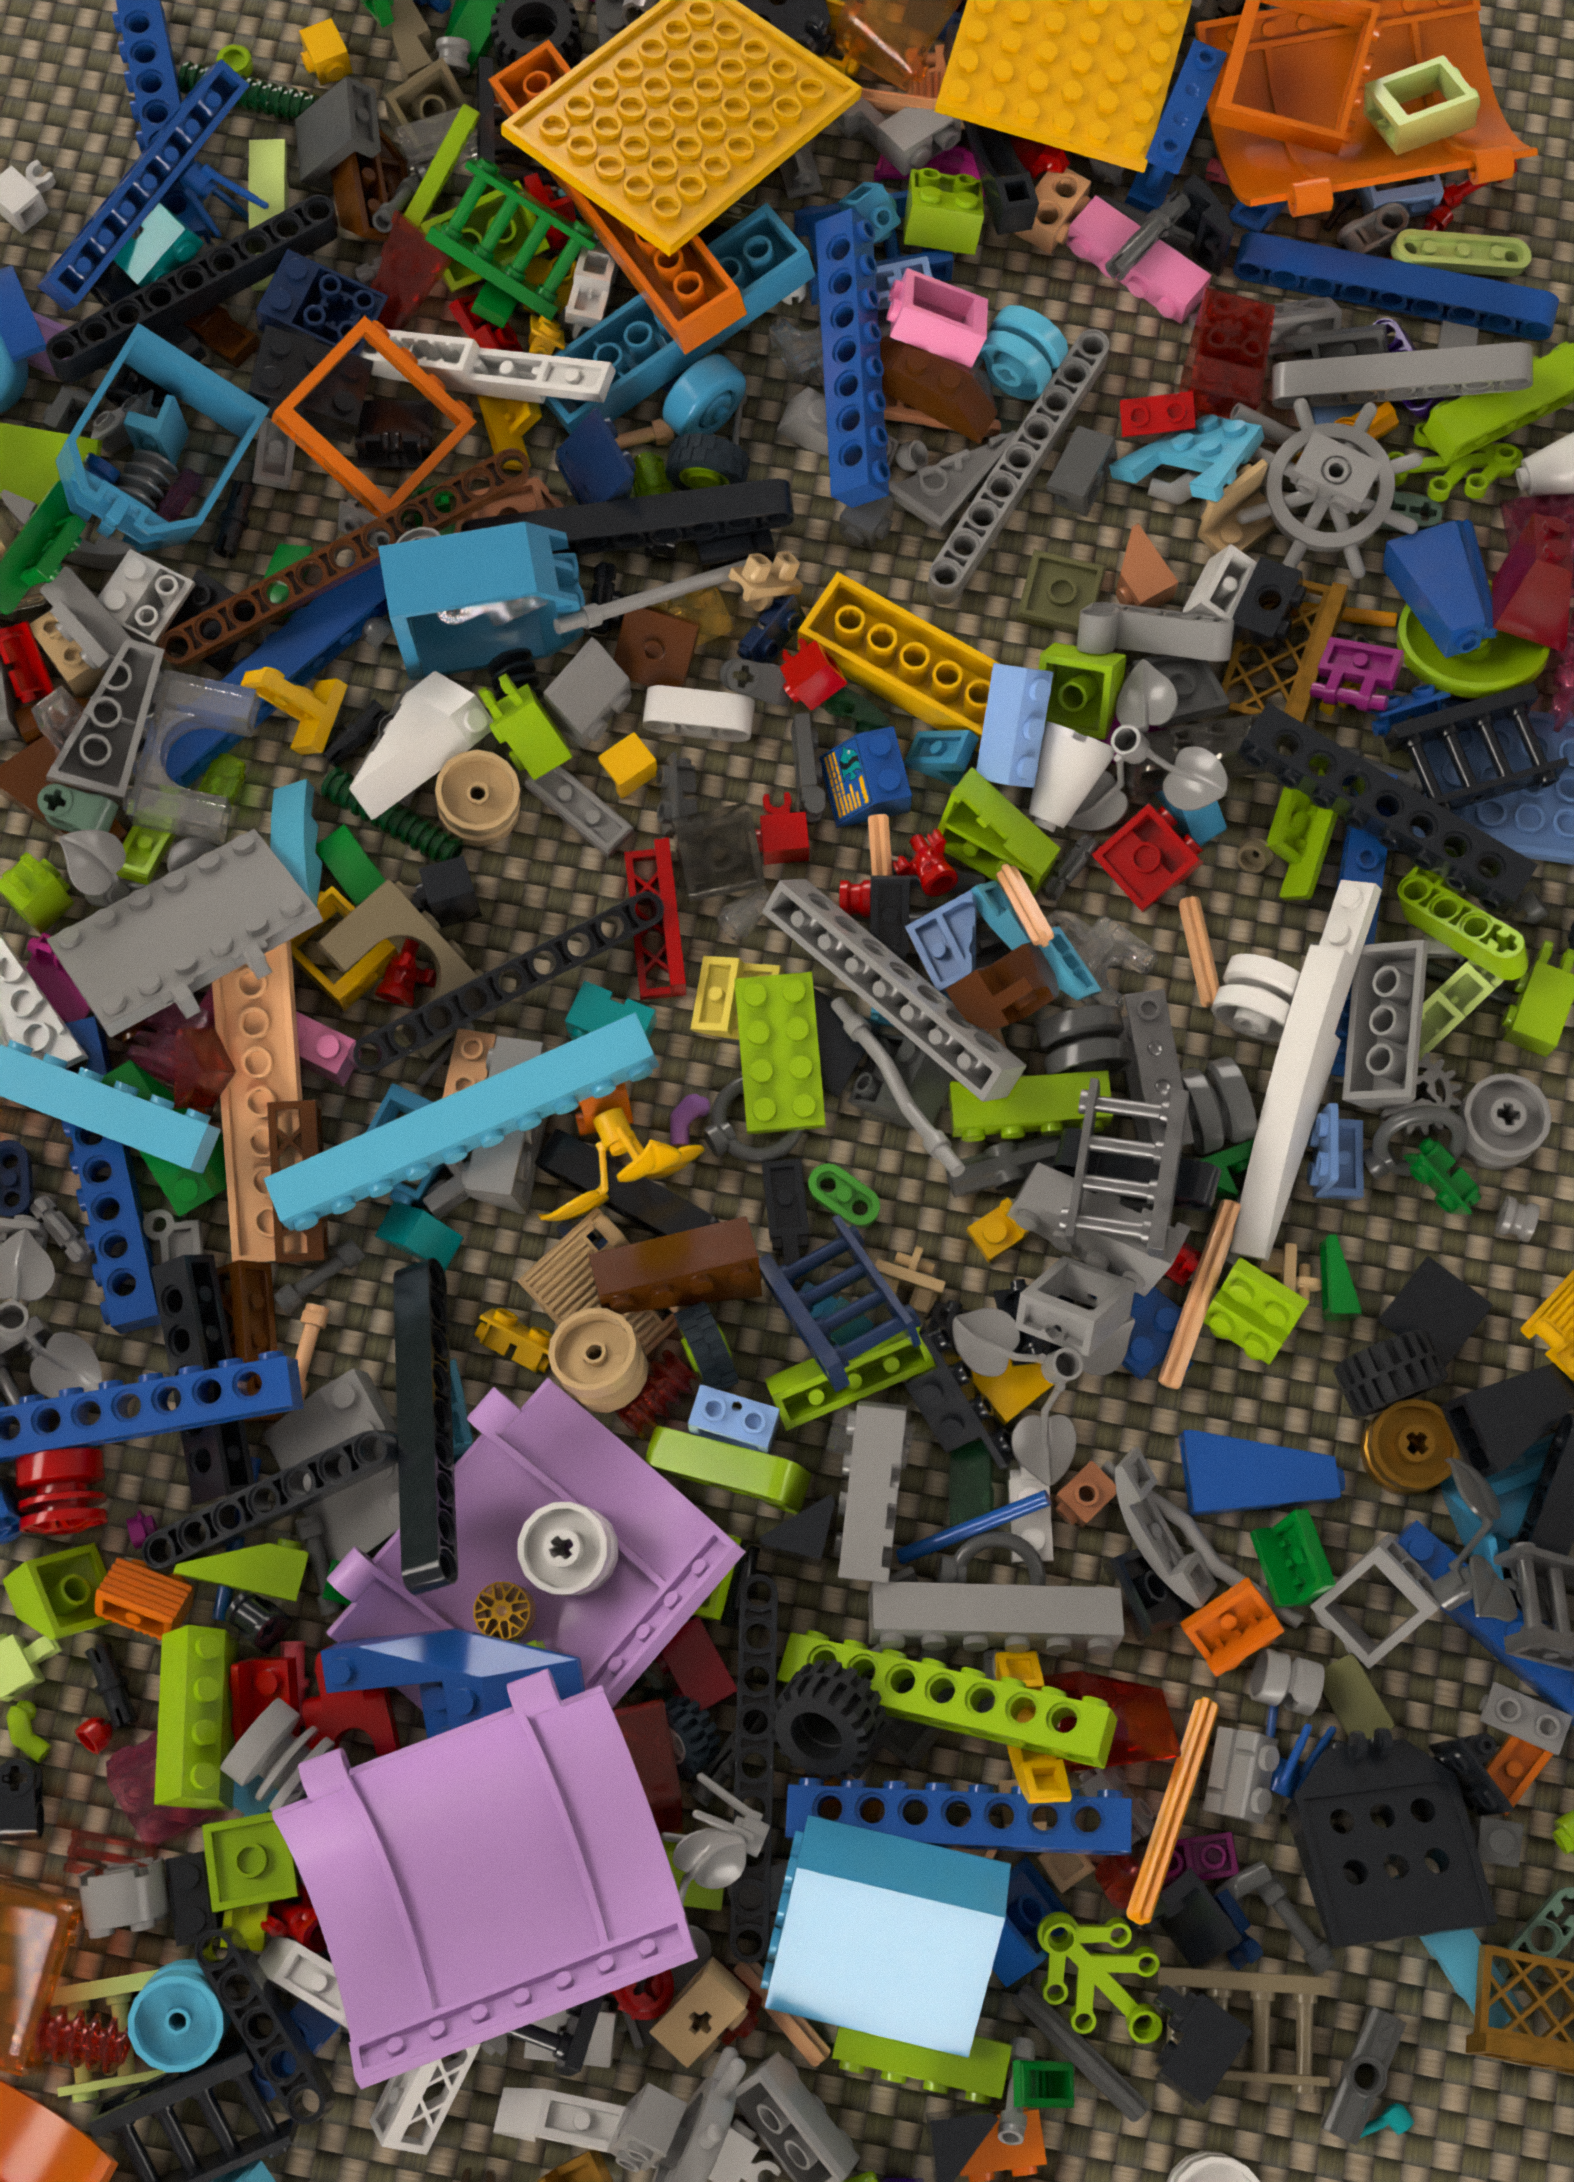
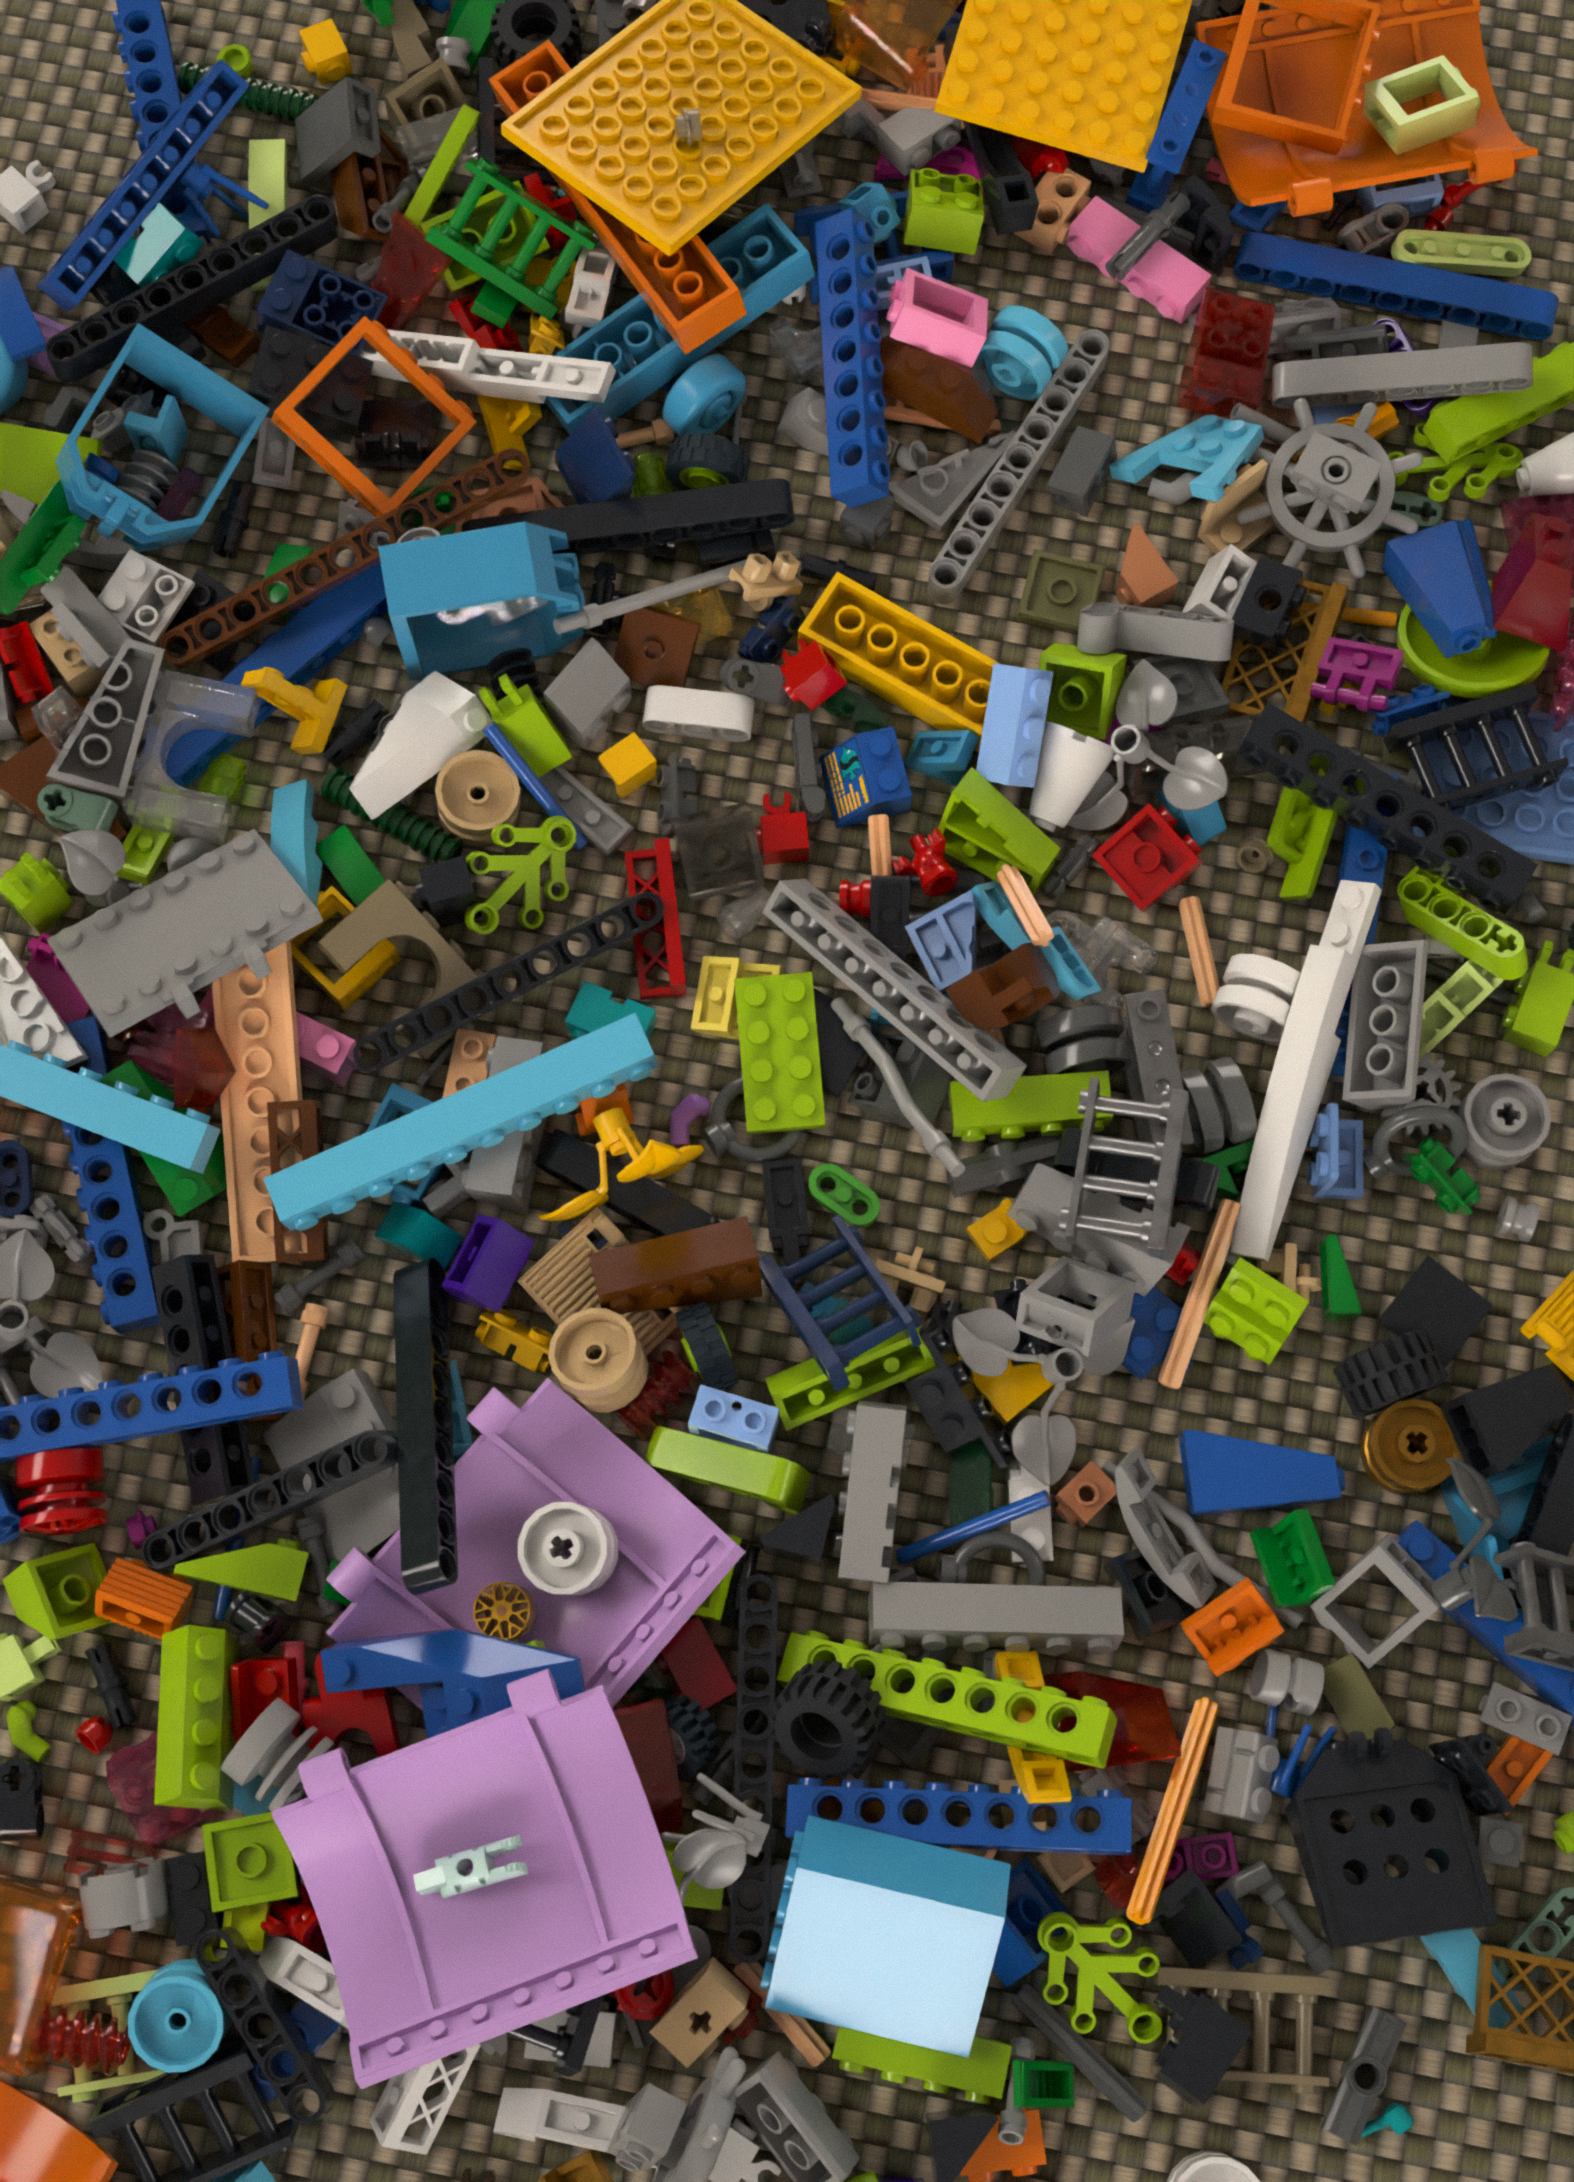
red piece [375,938,436,1007] -> none
red hinge [1120,391,1198,438] -> none
none -> light aqua hinge [413,1835,528,1898]
none -> dark purple slope [442,1214,535,1313]
none -> lime plant [465,816,576,934]
none -> blue bar [482,721,588,850]
none -> dark tan plate [675,107,702,146]
none -> black pin [800,552,878,591]

